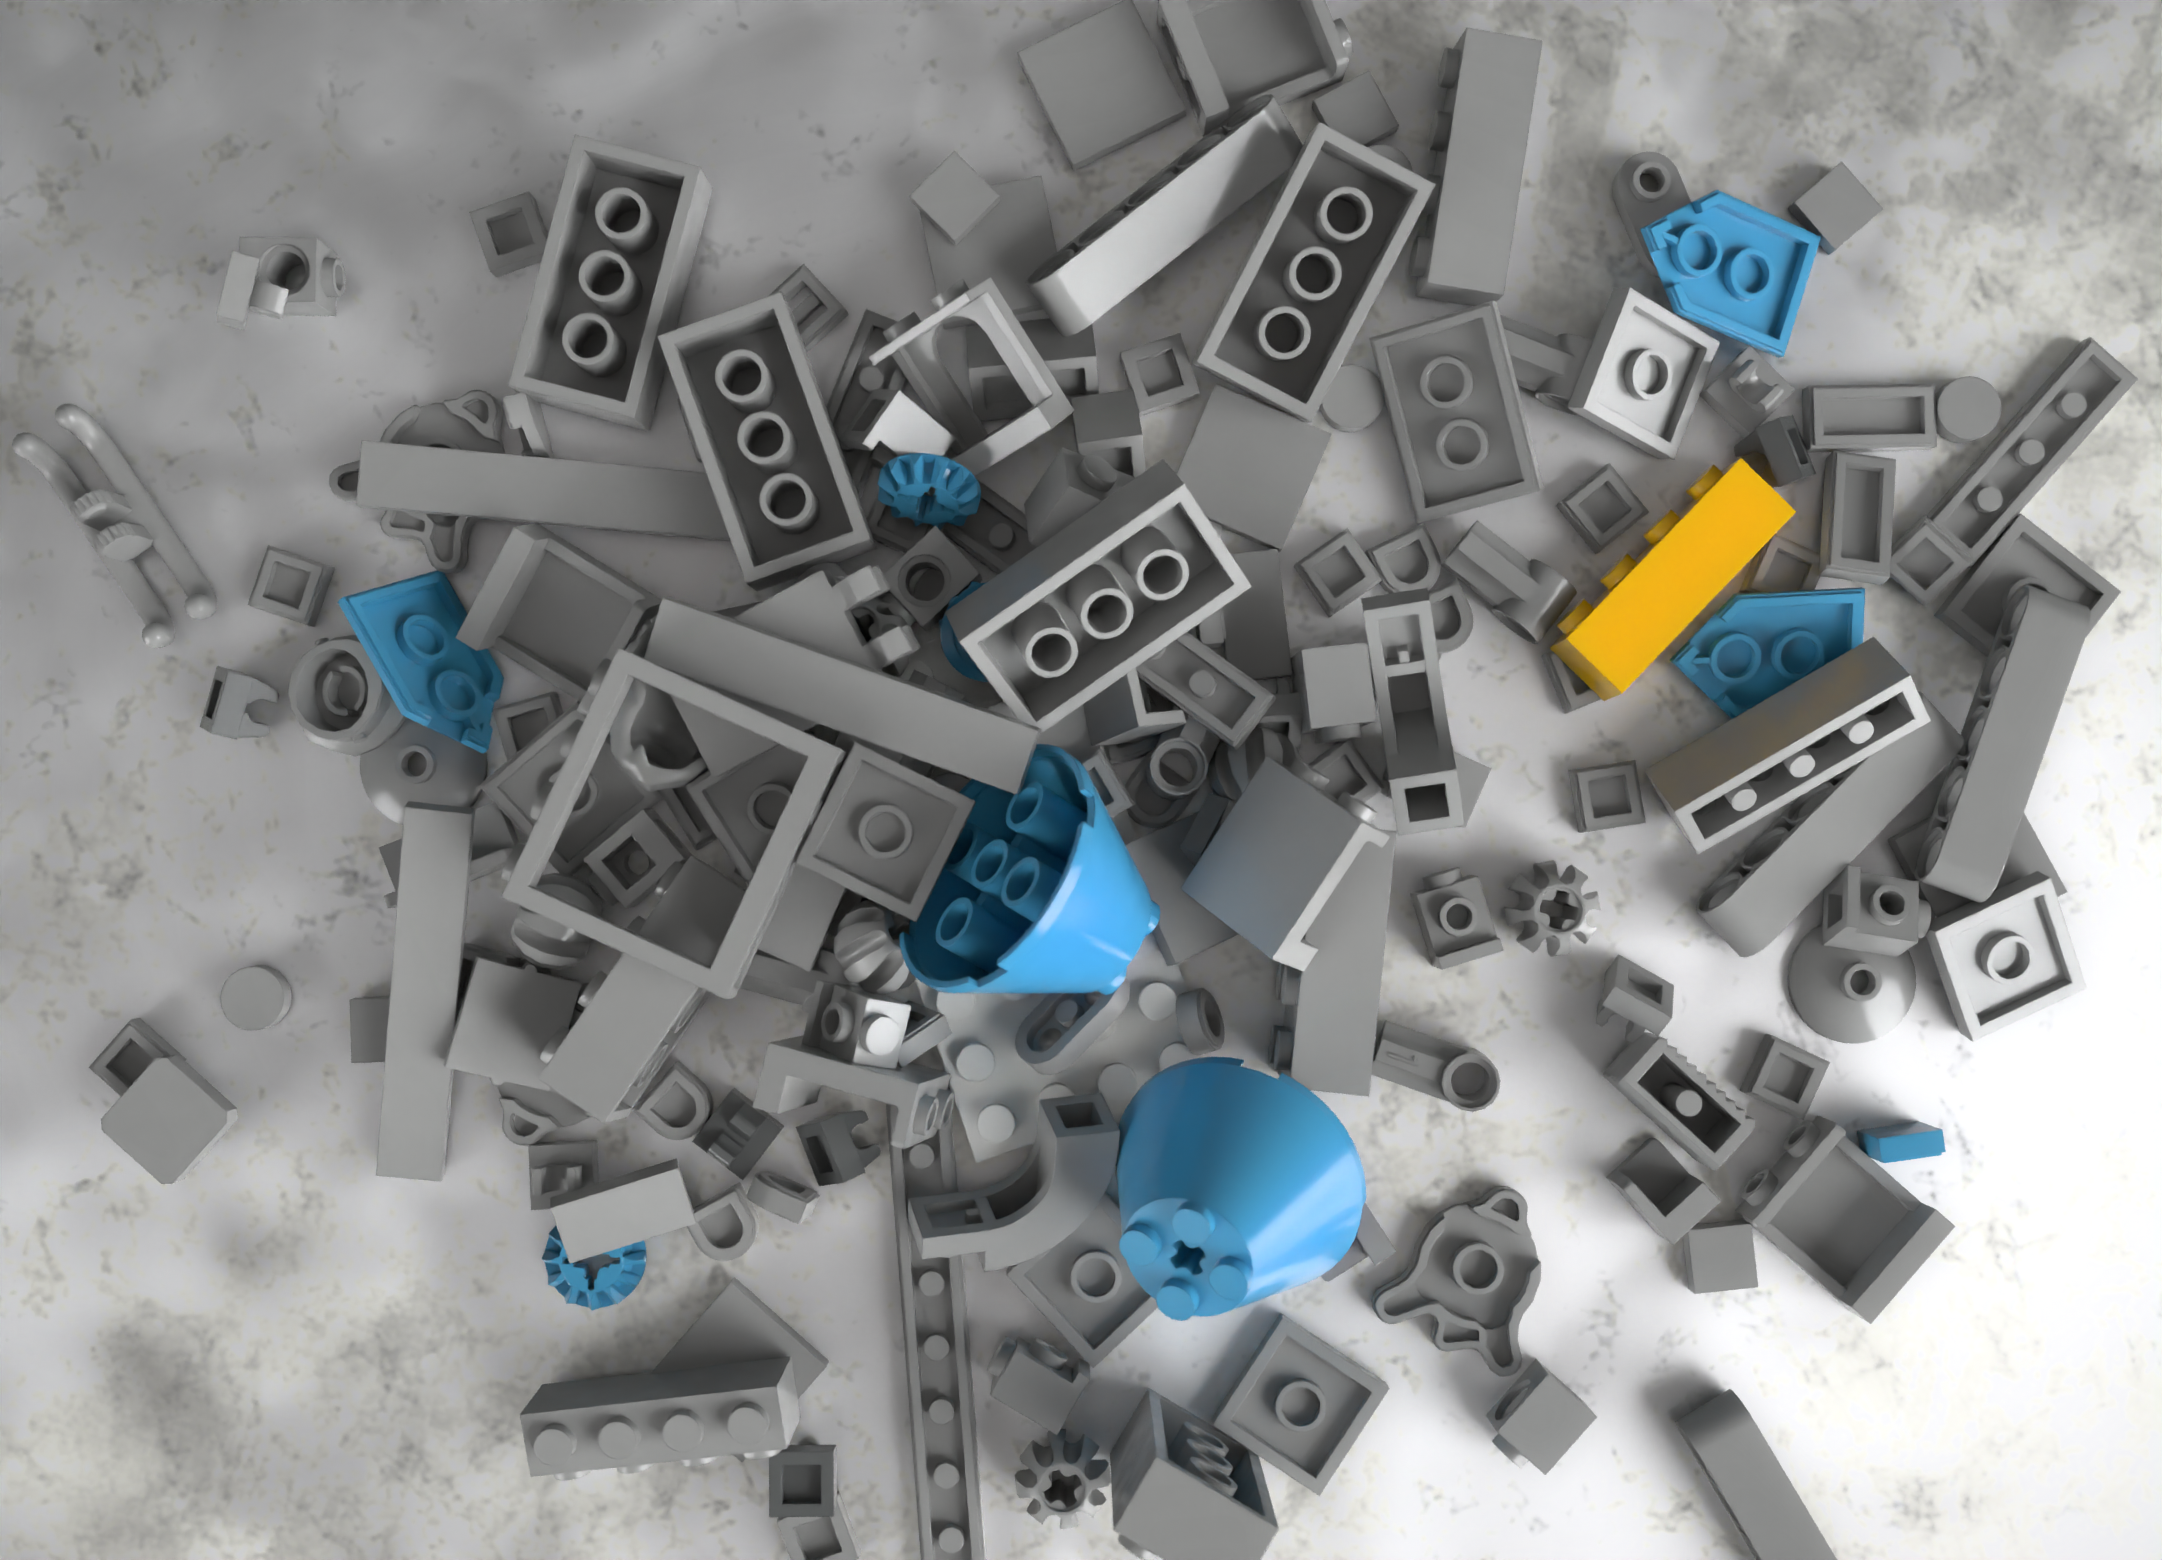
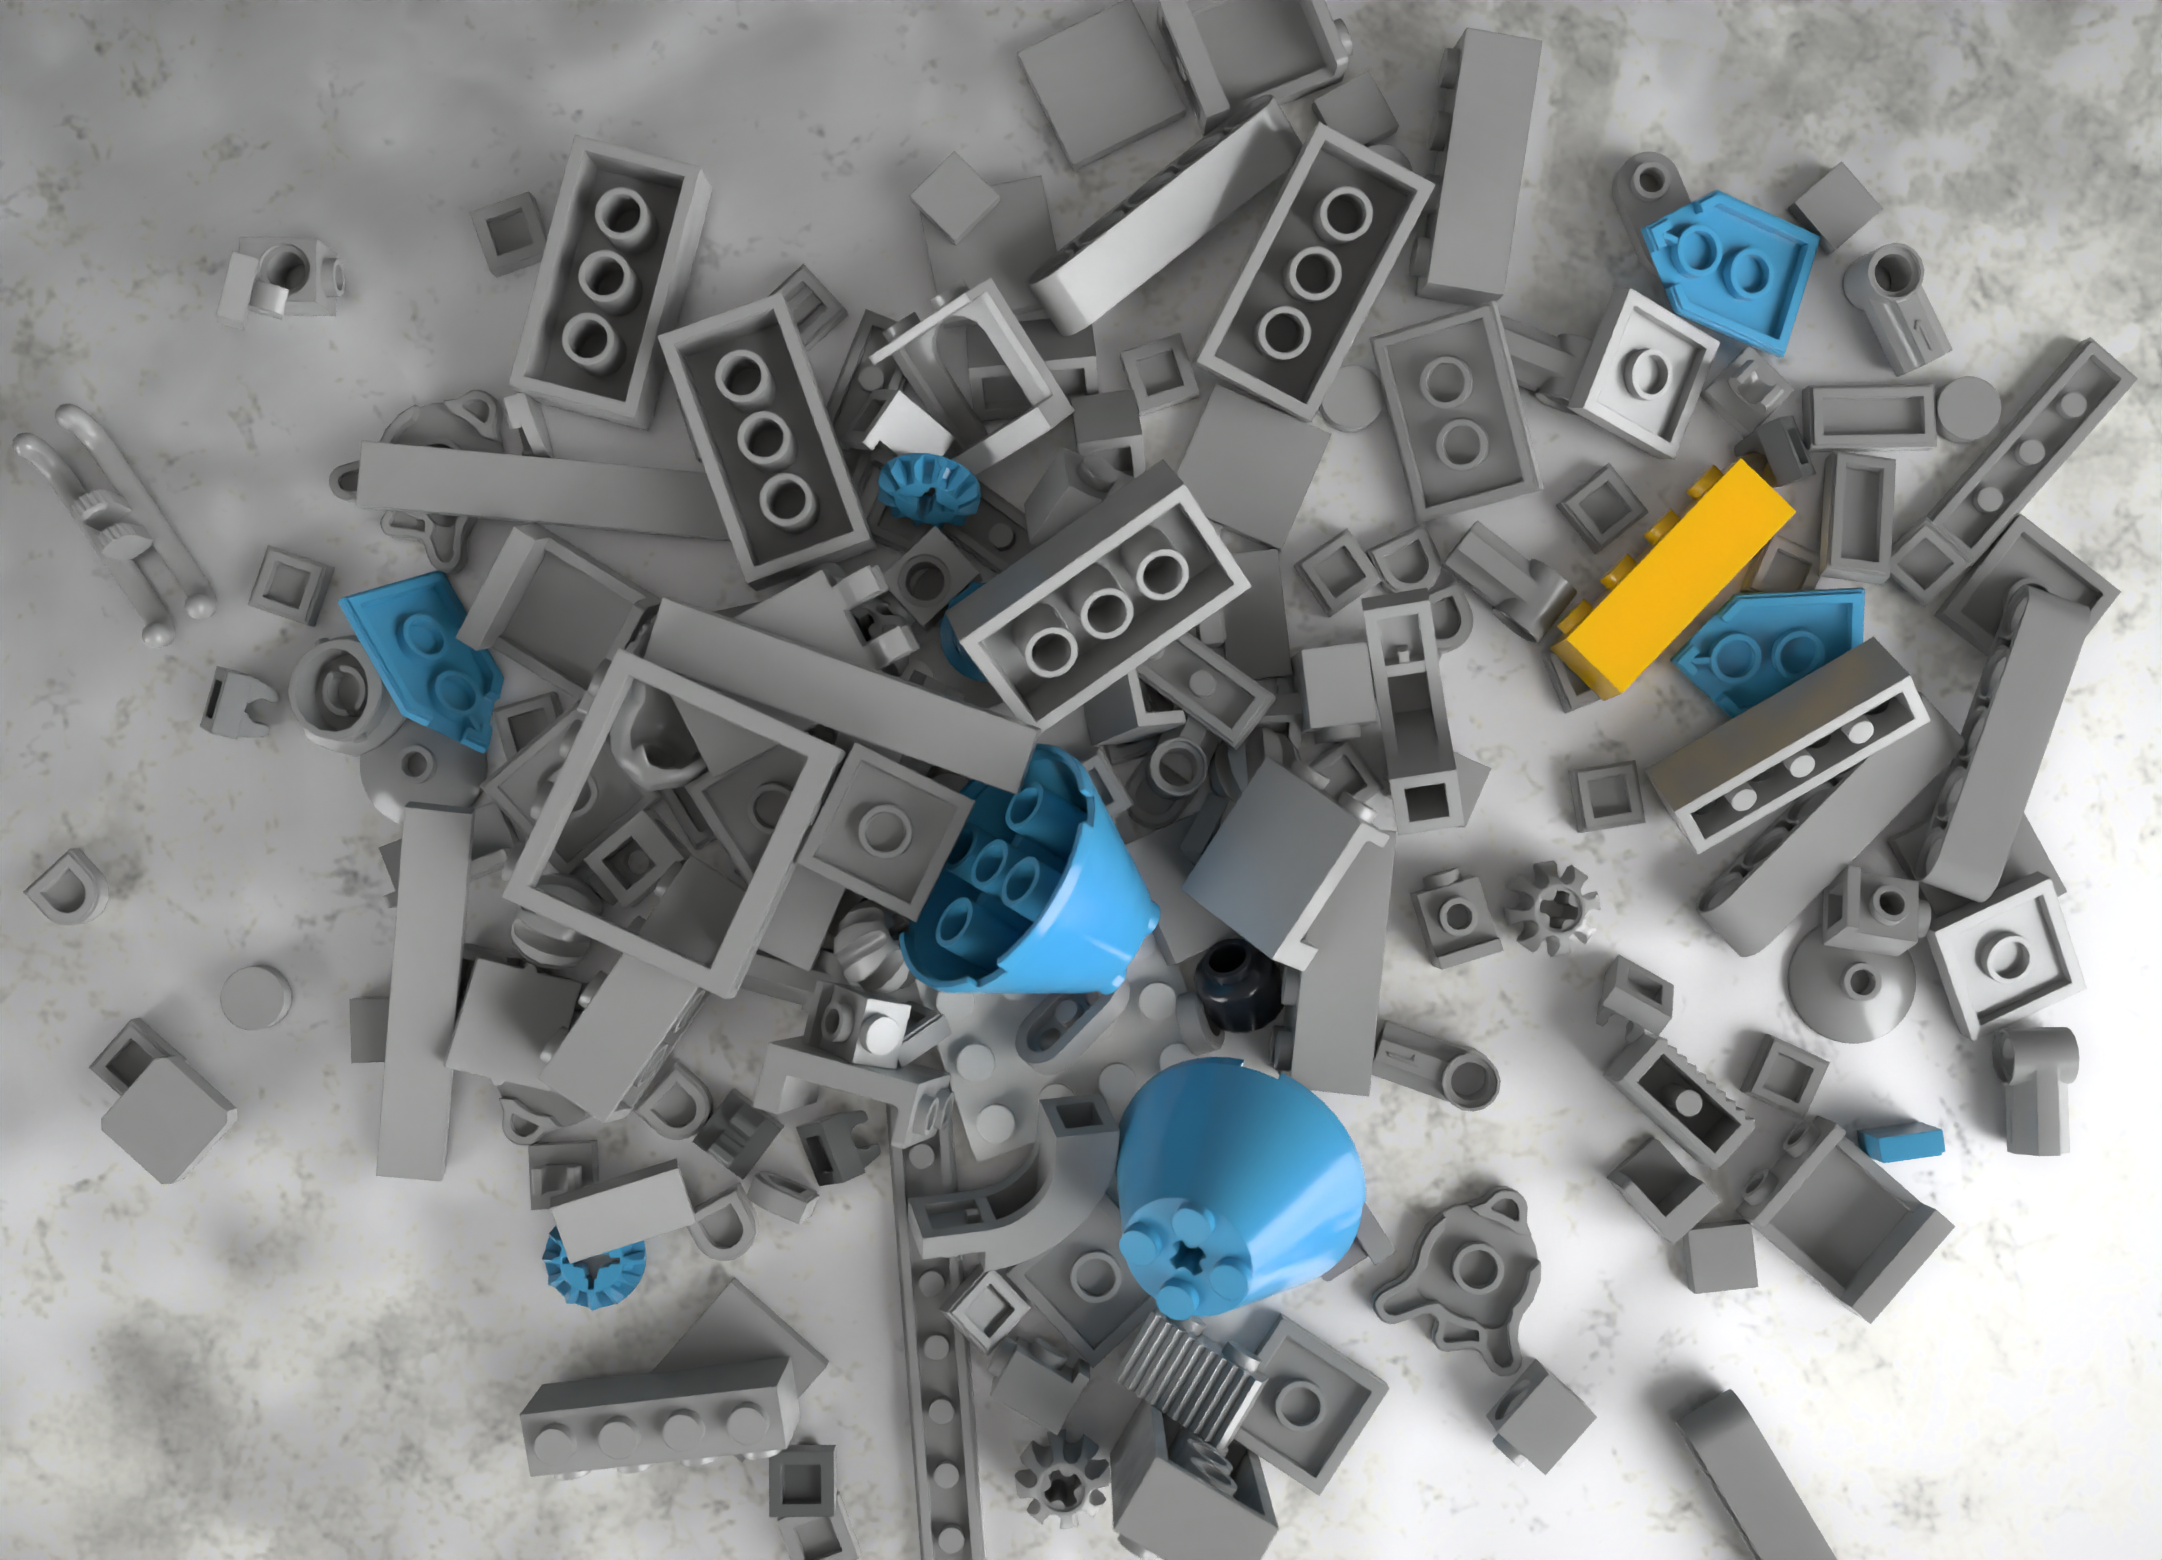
none -> light grey tile [23,848,109,925]
none -> light grey tile [939,1263,1030,1356]
none -> light grey brick [1112,1308,1269,1451]
none -> black head [1194,938,1284,1034]
none -> light grey piece [1843,243,1953,377]
none -> light grey piece [1992,1027,2080,1157]

